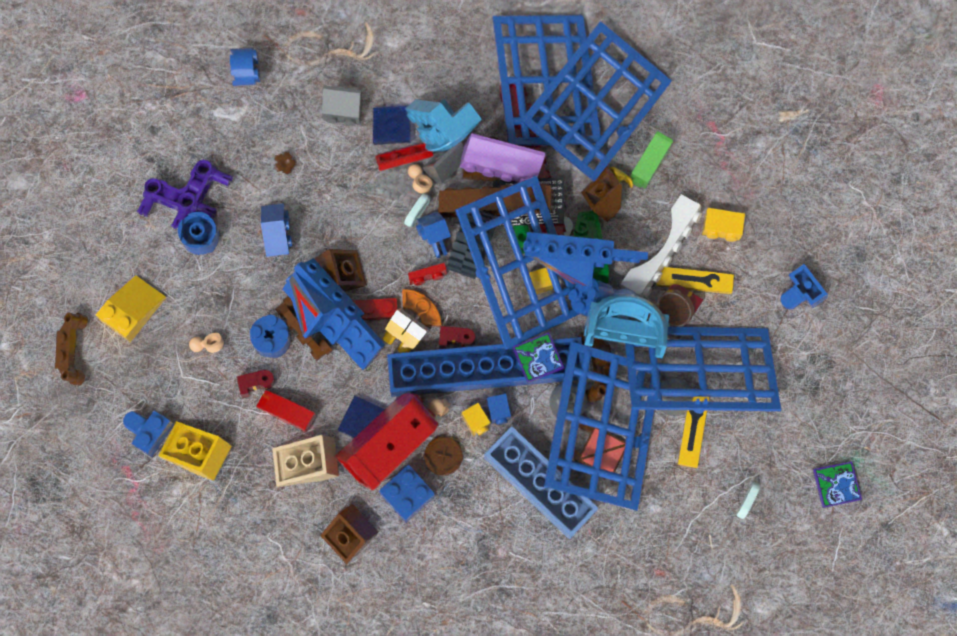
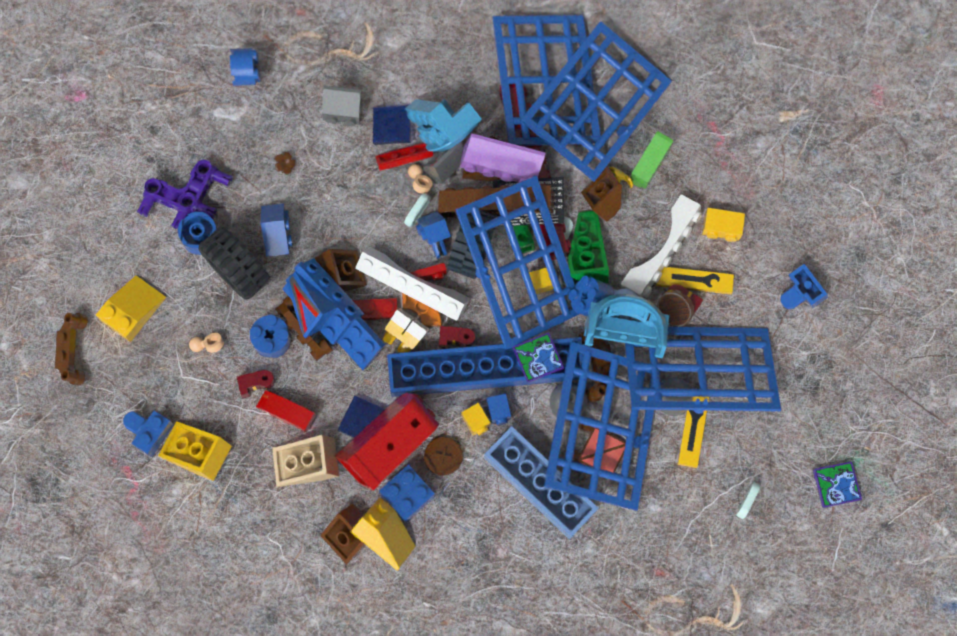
light nougat plate [429,398,450,417] -> none
blue wedge [523,232,648,286] -> none
none -> black tyre [198,227,270,300]
none -> yellow slope [351,497,416,570]
none -> white arch [356,247,470,321]

